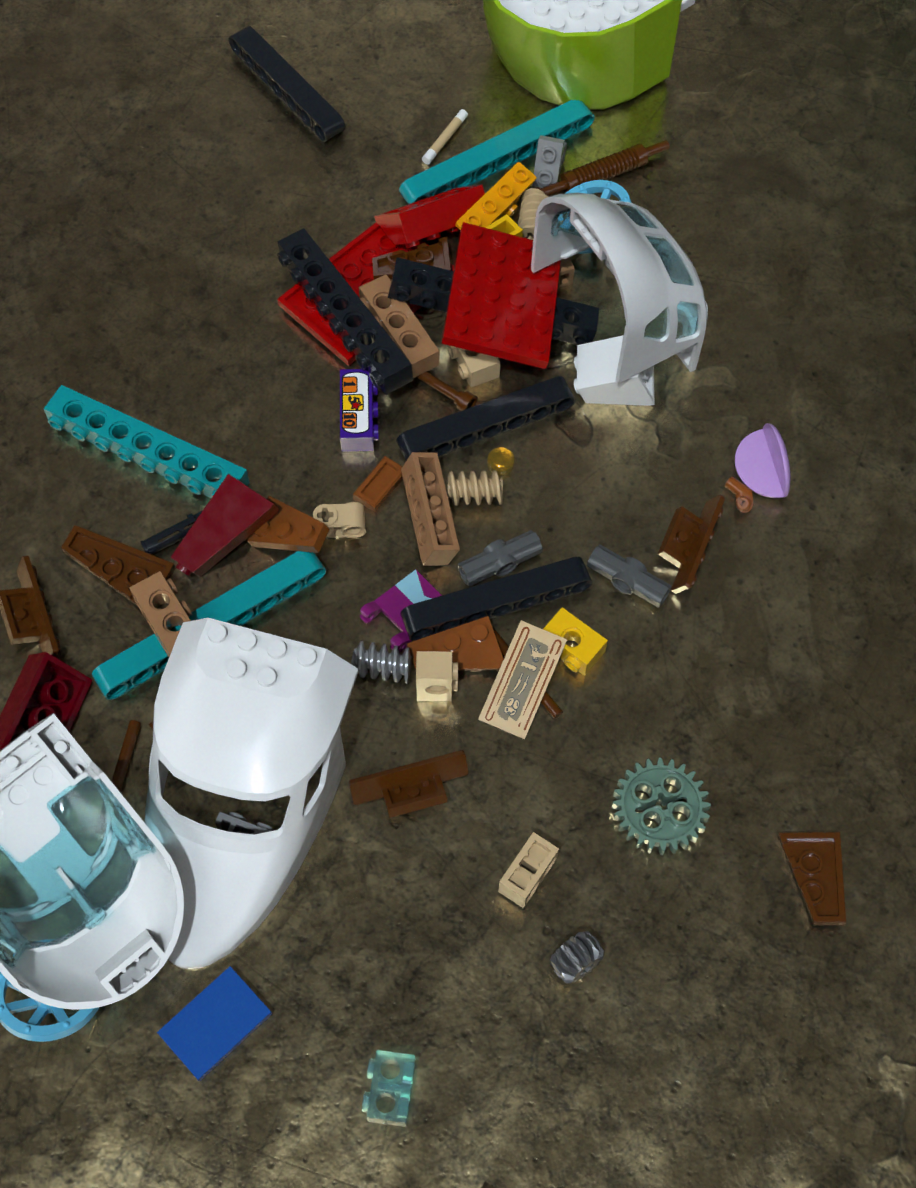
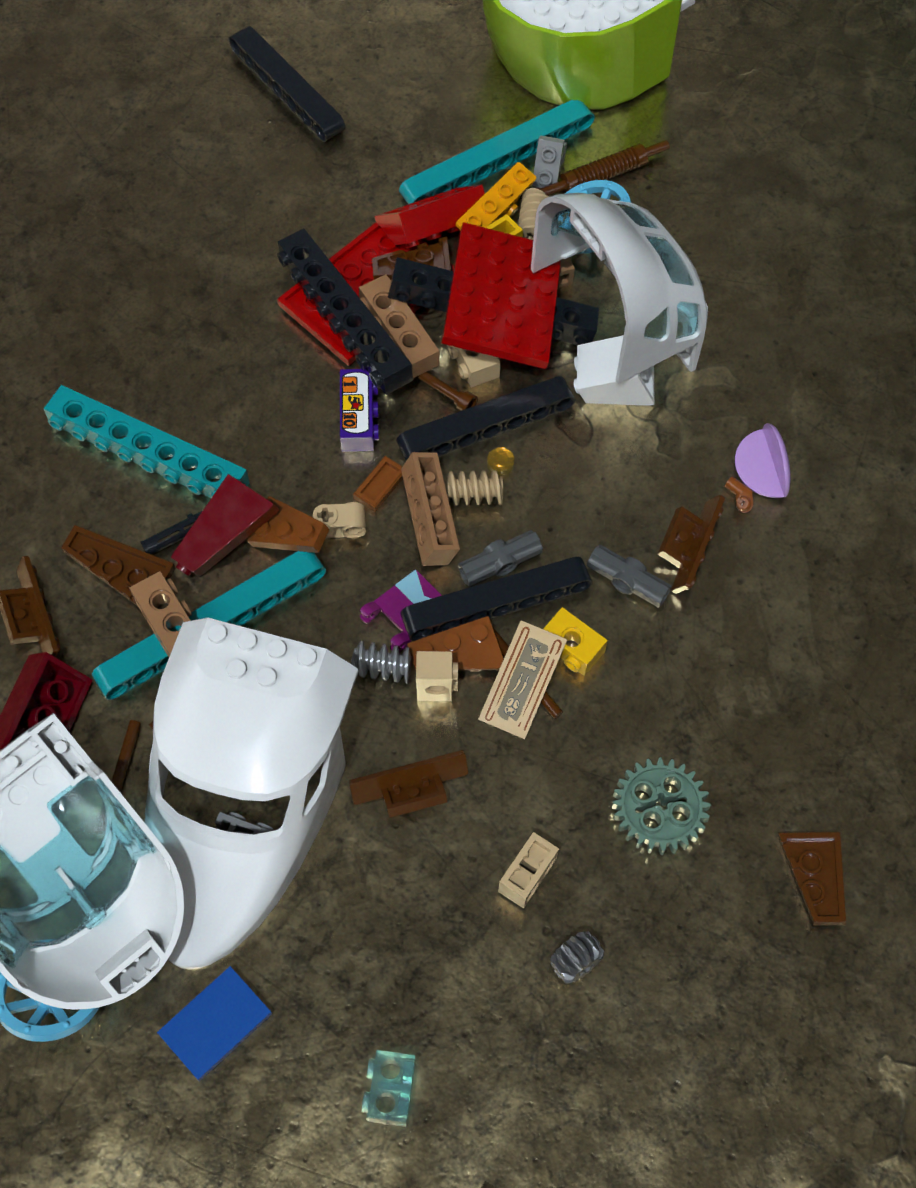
tan bar [422,109,468,165] -> none

